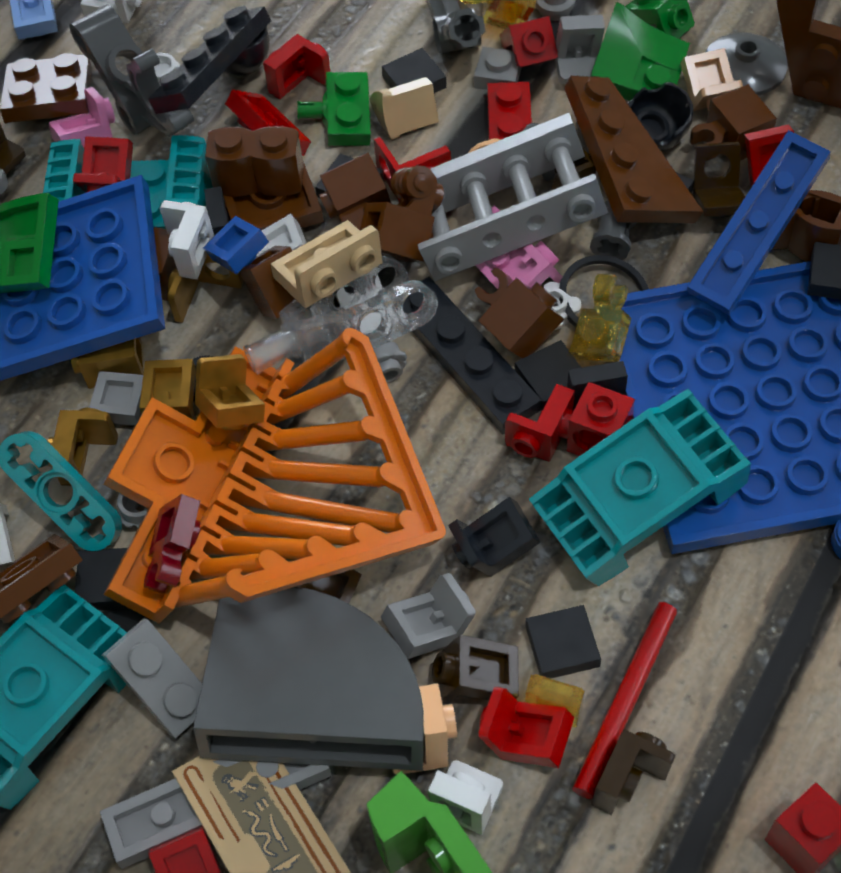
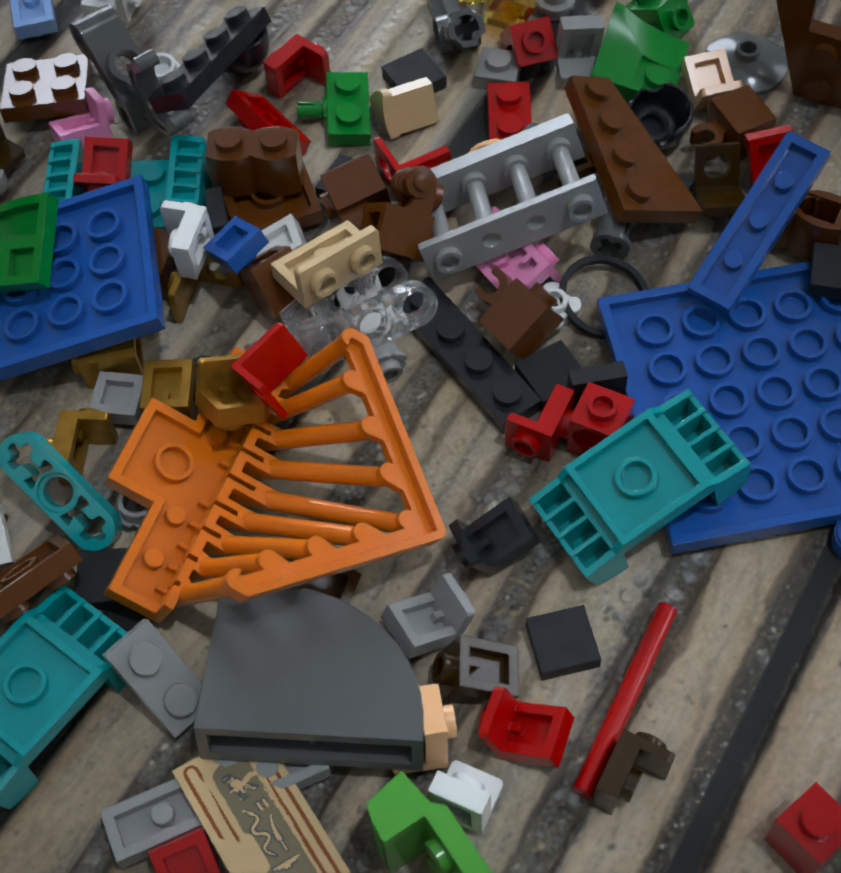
dark red plate [144,494,200,594] -> none
clear yellow tile [525,674,585,728] -> none
clear yellow plate [569,274,632,362] -> none
none -> red bracket [230,322,308,420]

